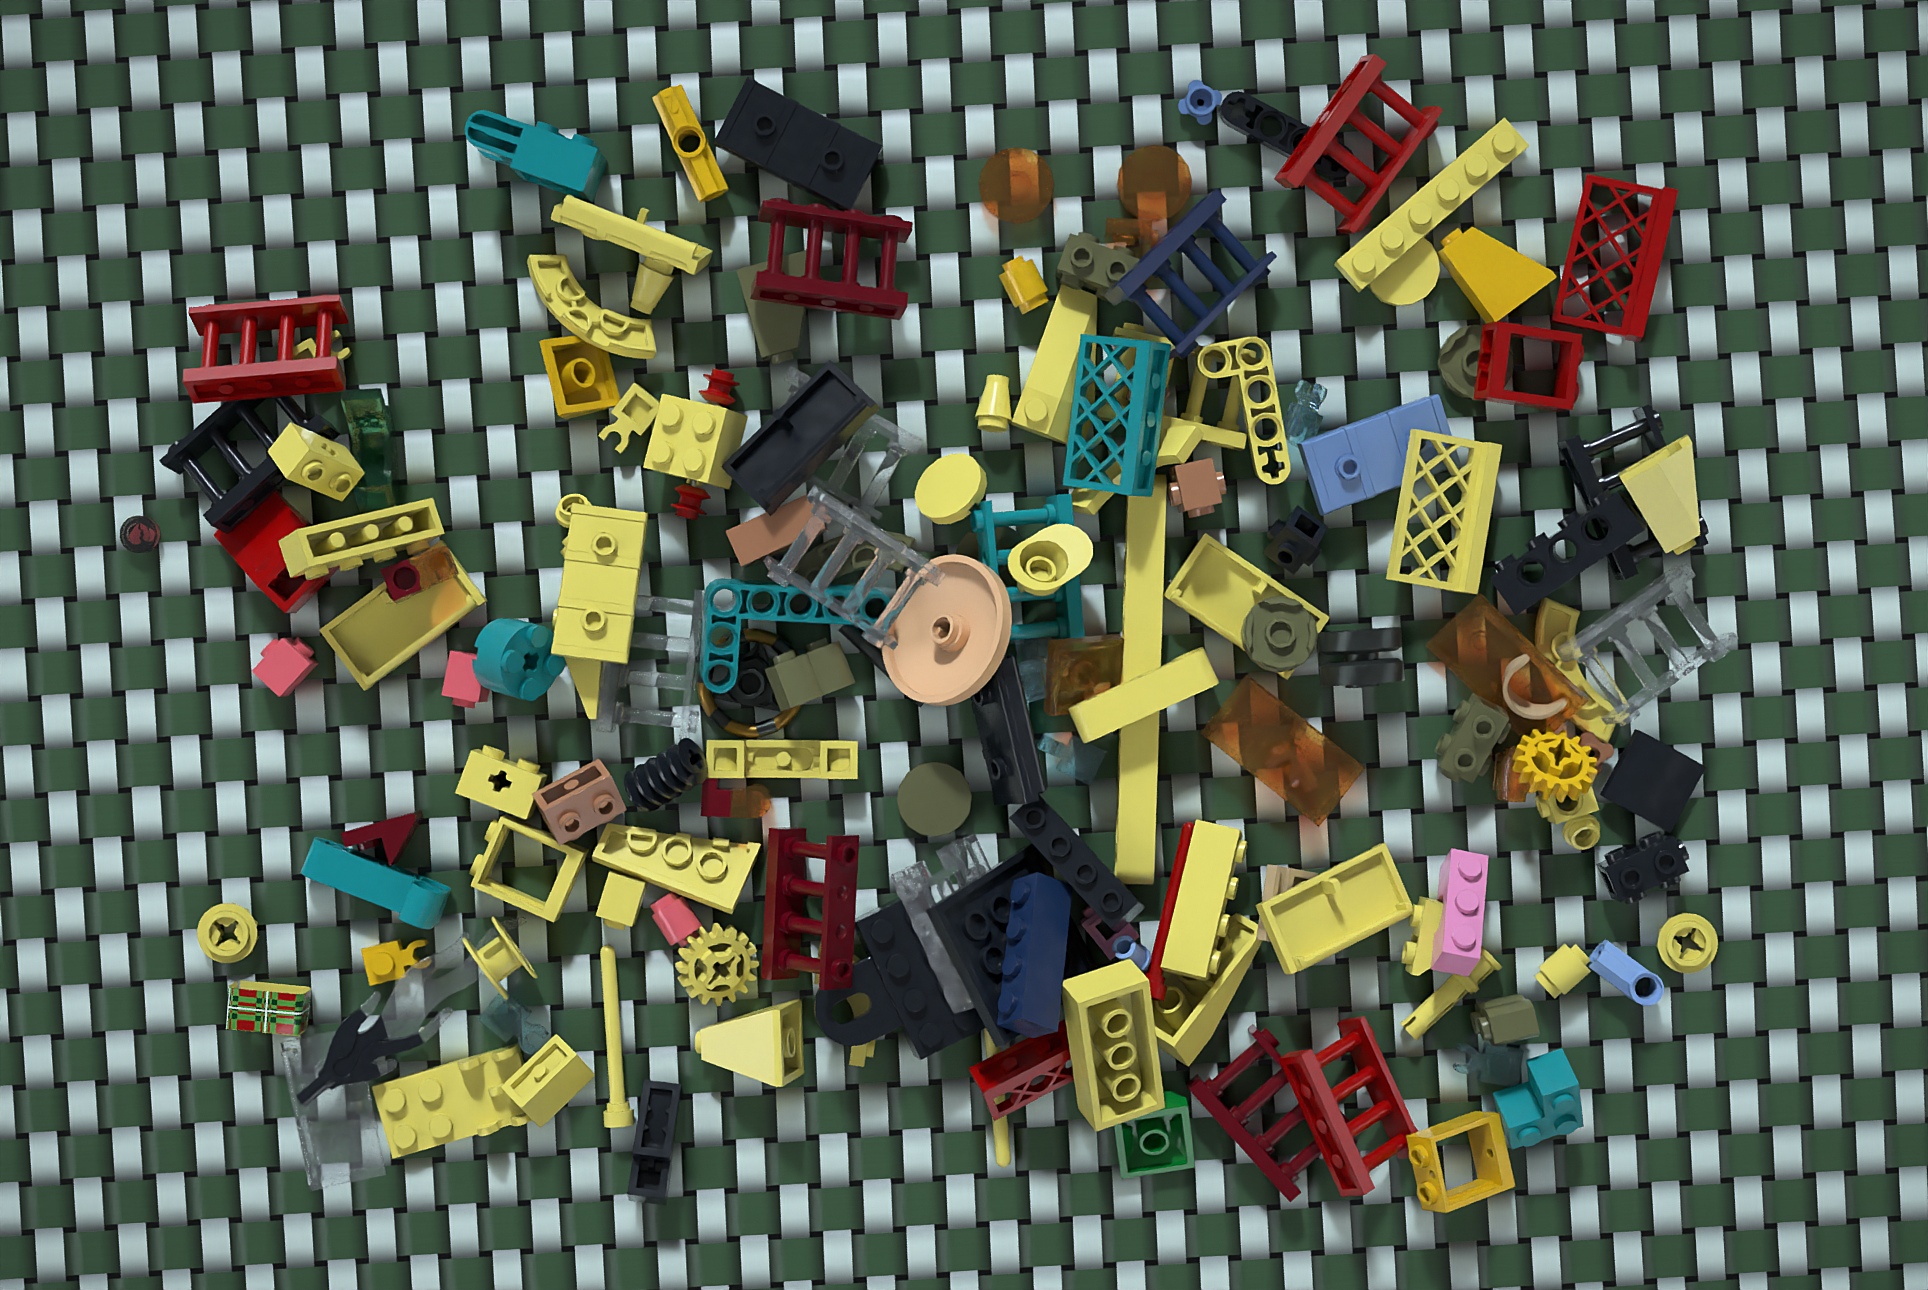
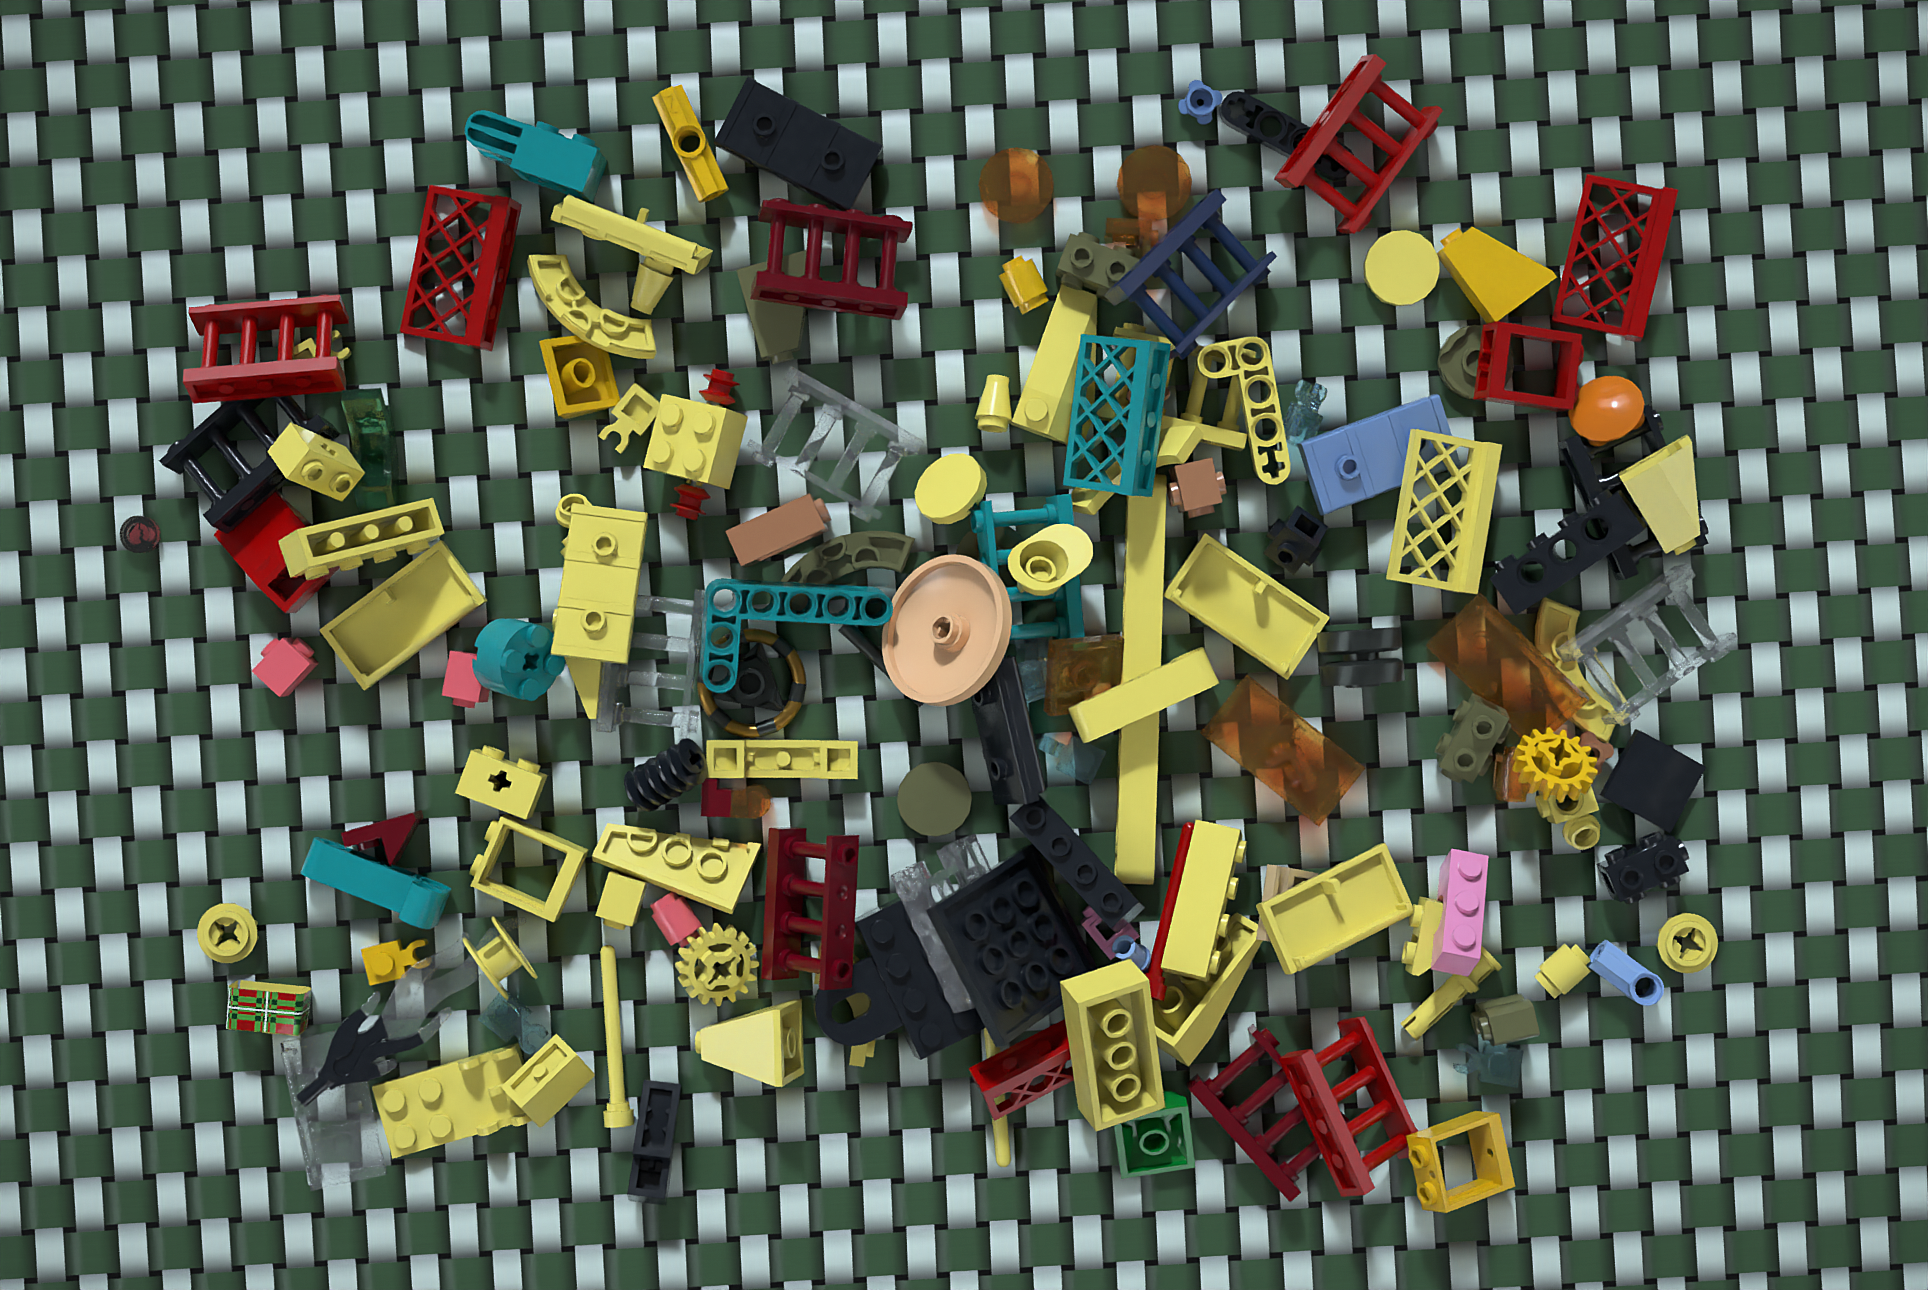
leg [380,546,459,604] -> none
nougat brick [532,759,627,846] -> none
black container [722,360,880,516] -> none
clear fence [763,485,946,650] -> none
olive brick [765,638,855,712] -> none
dark blue brick [997,872,1073,1038] -> none
olive tile [1241,596,1318,673] -> none
light yellow plate [1334,117,1529,293] -> none
teal brick [1493,1048,1584,1149] -> none
tan helmet [1503,654,1567,719] -> none
none -> red fence [400,185,522,352]
none -> orange dish [1568,376,1645,446]

